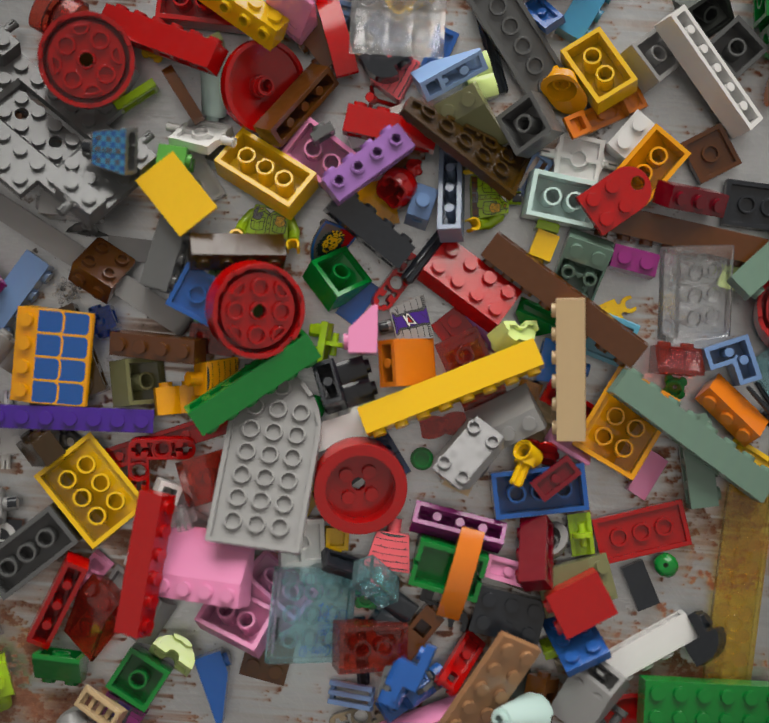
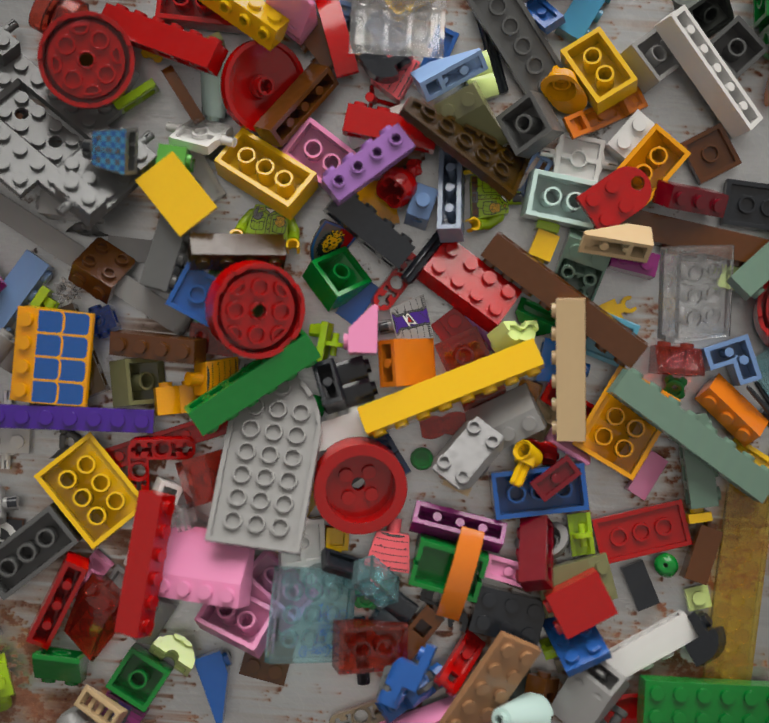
dark brown brick [16,429,66,467] -> none
dark grey plate [310,121,335,146] -> none
medium blue tile [327,679,375,712] -> none
none -> lime tile [30,285,60,309]
none -> tan slope [578,223,654,263]
none -> reddish brown brick [679,522,724,586]
none -> yellowish green plate [683,584,712,612]
none -> yellow plate [685,508,713,524]

